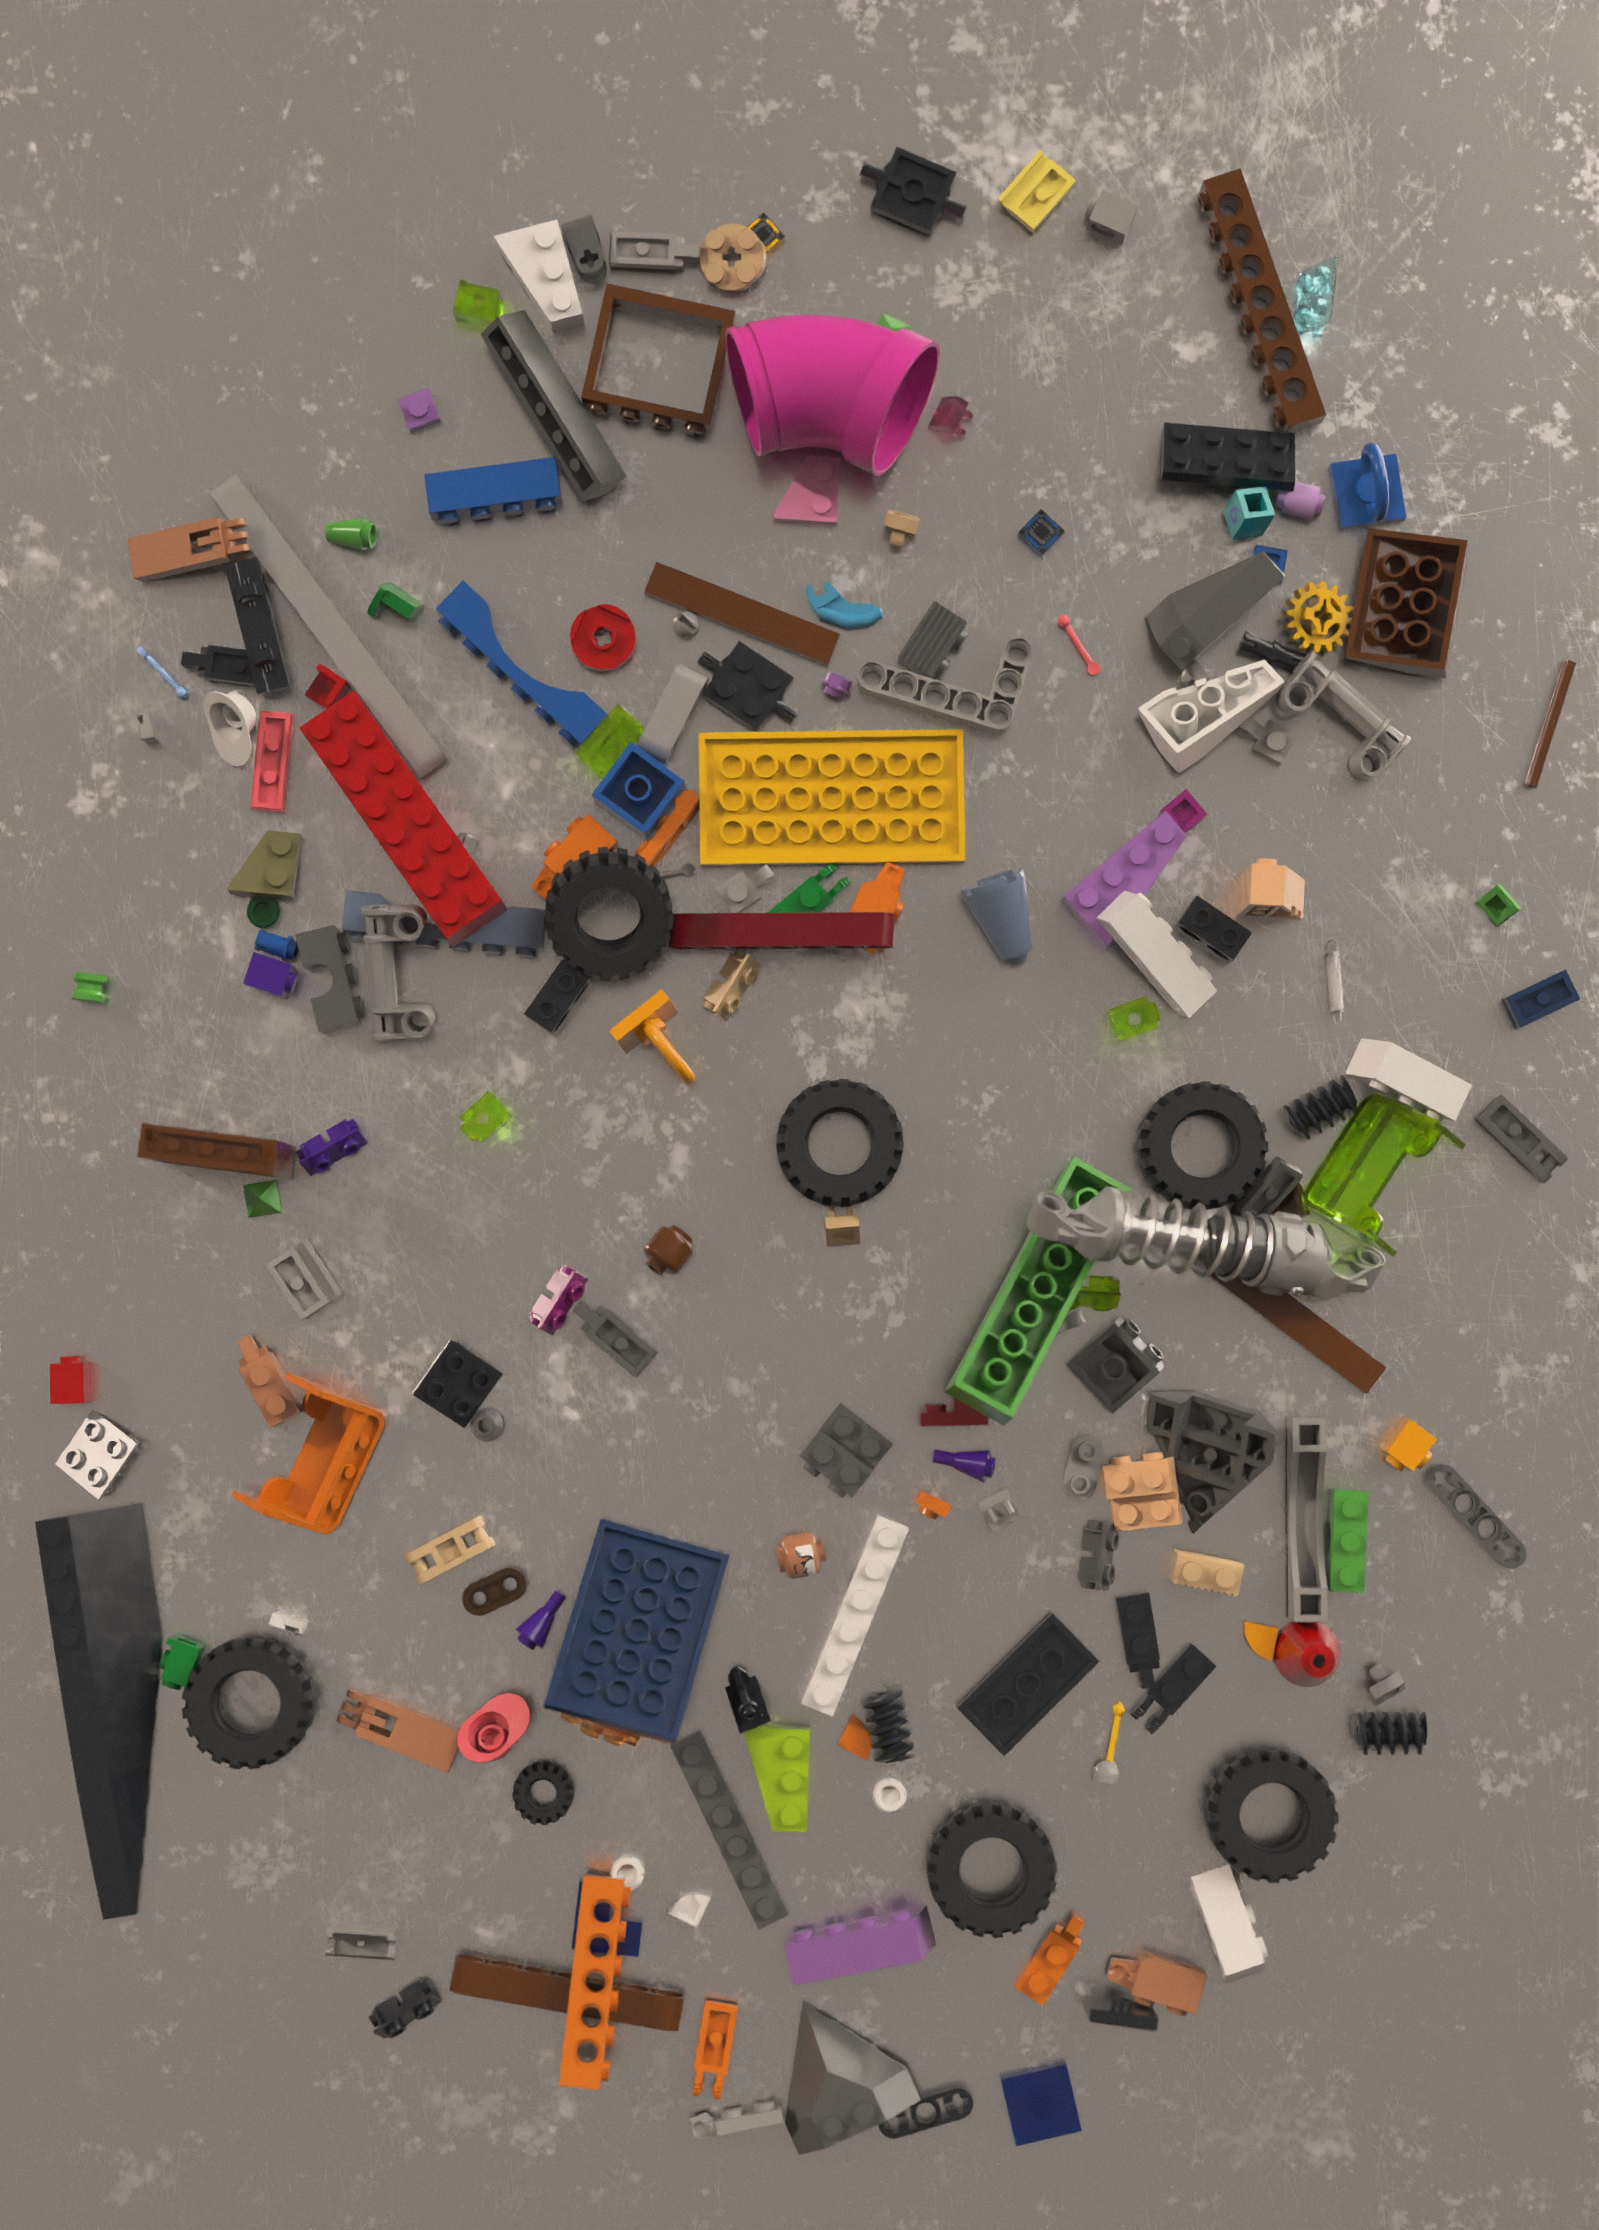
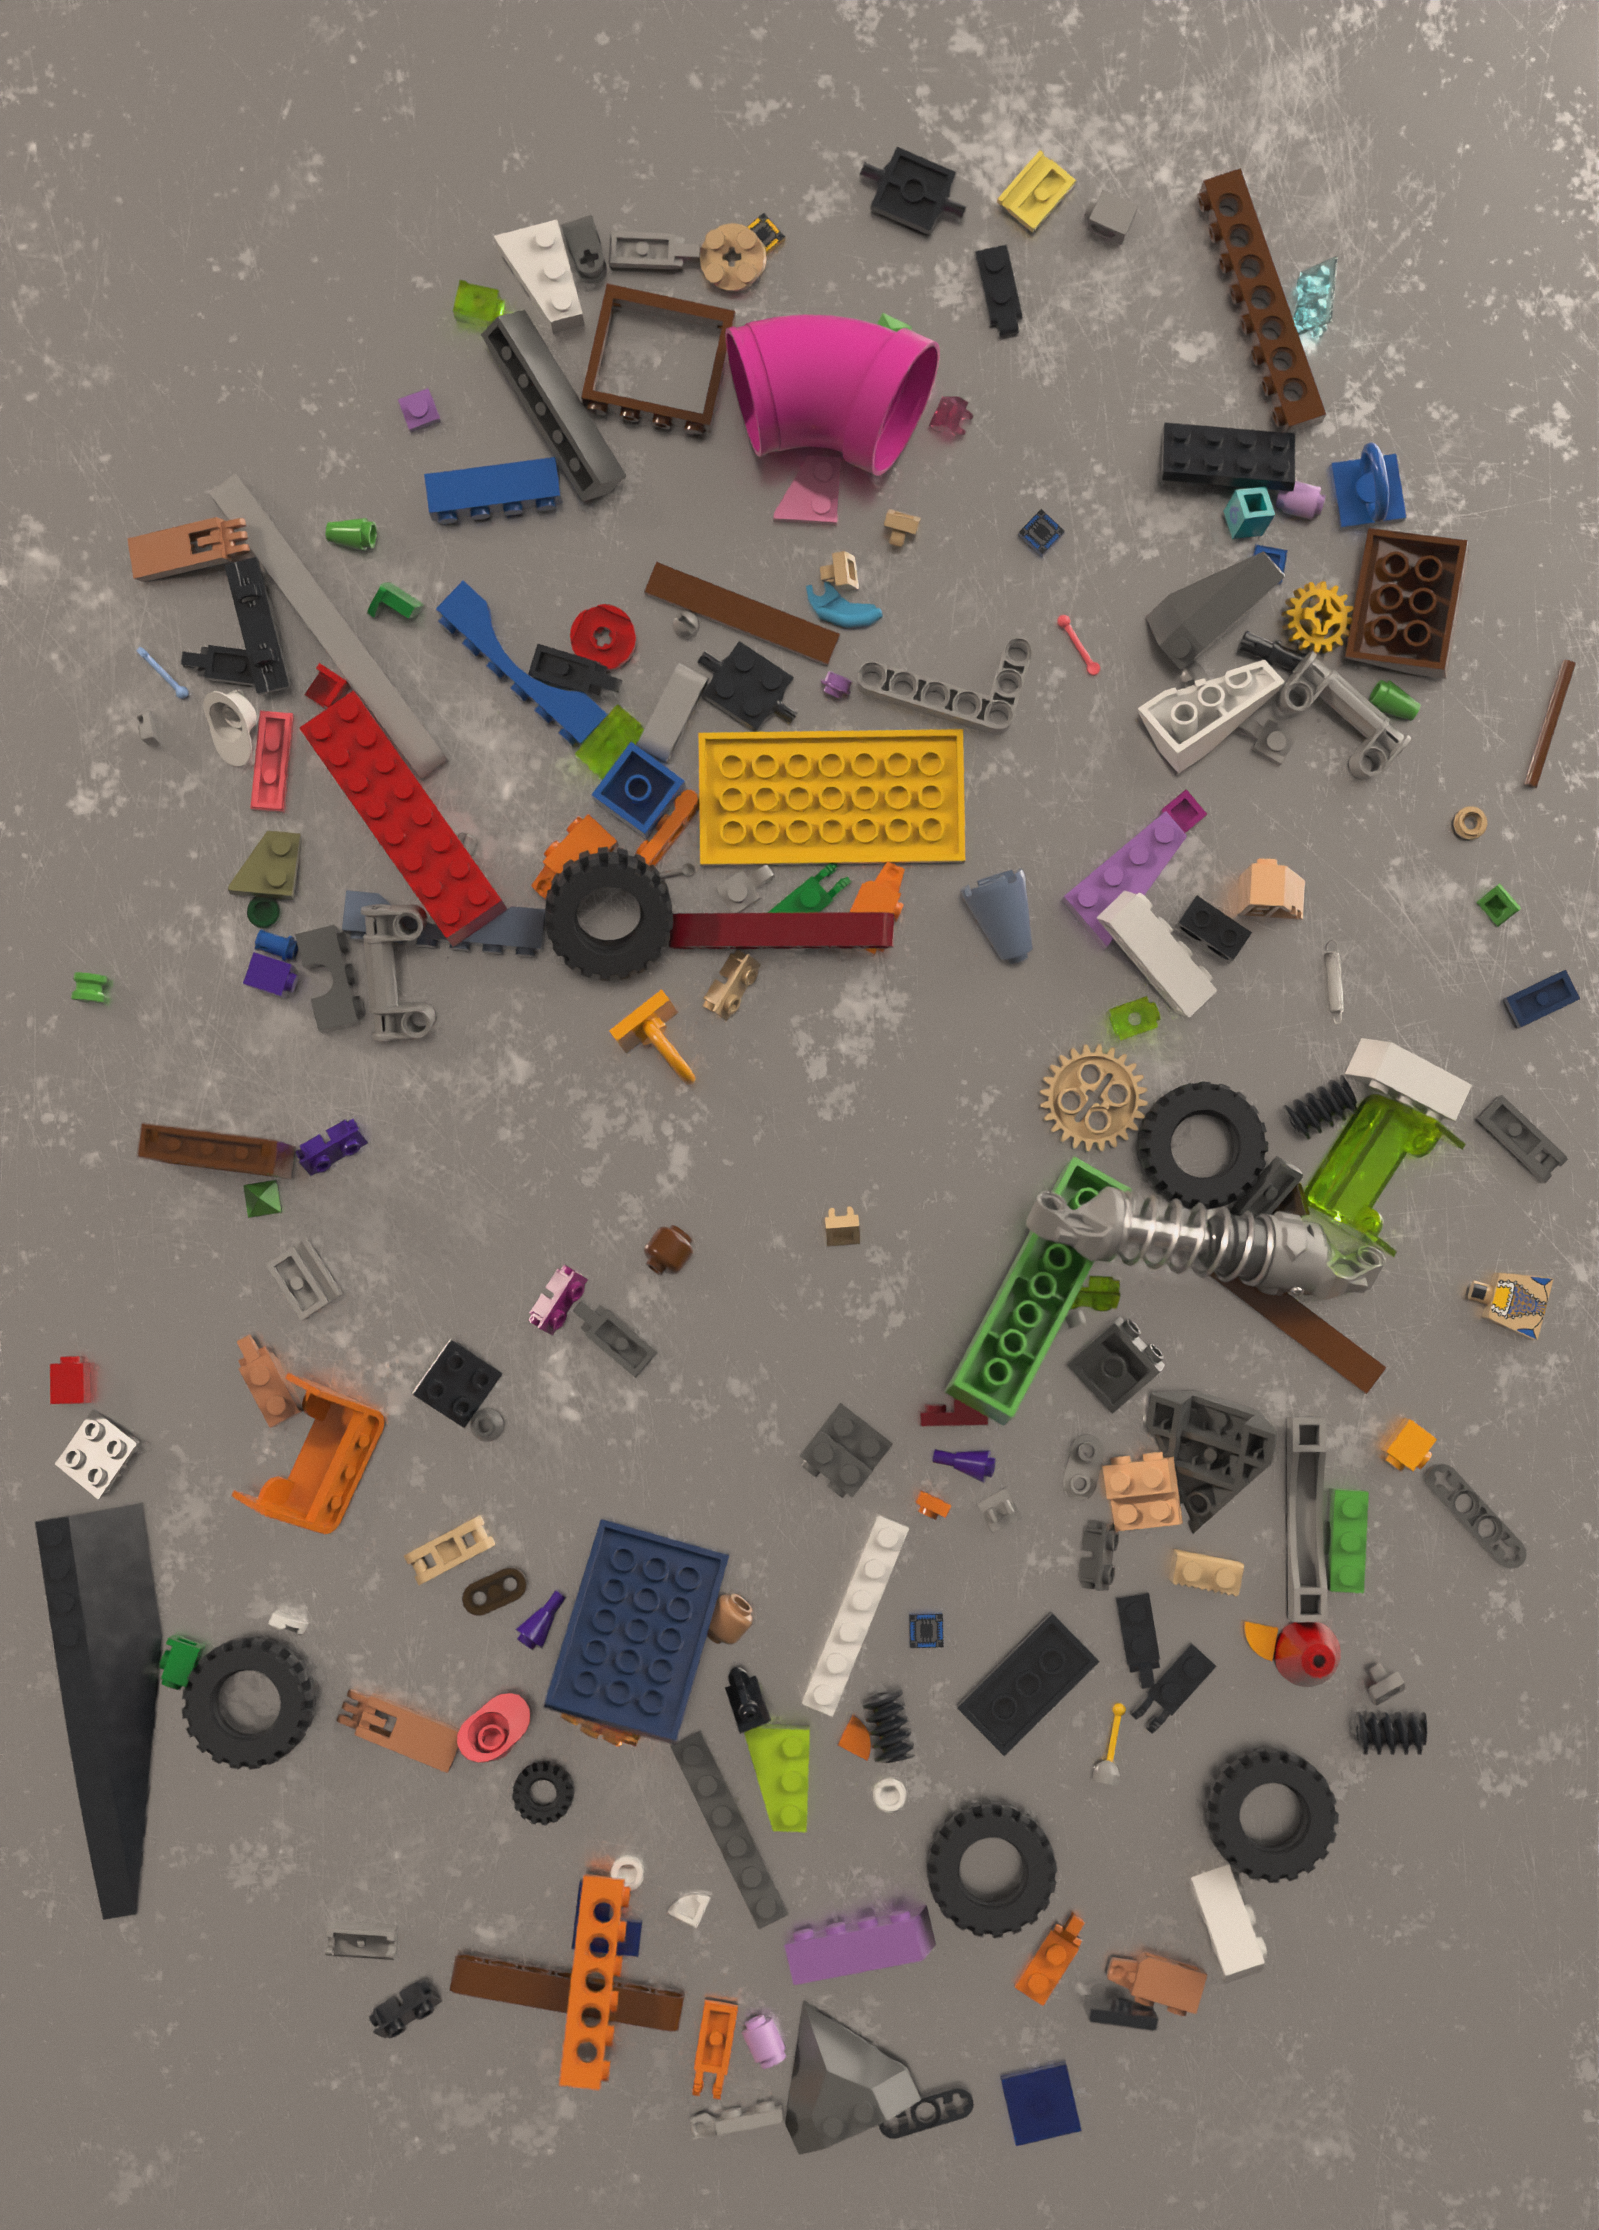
clear neon green brick [460,1090,513,1143] -> none
black brick [524,960,592,1036] -> none
black tyre [776,1079,904,1207] -> none
nougat head [776,1532,826,1579] -> none
dark grey brick [897,601,969,679] -> none
none -> black hinge [528,643,623,695]
none -> medium nougat head [707,1594,753,1645]
none -> lavender brick [742,2014,786,2069]
none -> tan tile [820,551,859,591]
none -> tile [909,1613,944,1648]
none -> black hinge [974,244,1023,337]
none -> tan gear [1039,1044,1148,1152]
none -> bright green cone [1369,680,1421,721]
none -> tan plate [1453,806,1487,840]
none -> torso [1468,1273,1554,1340]

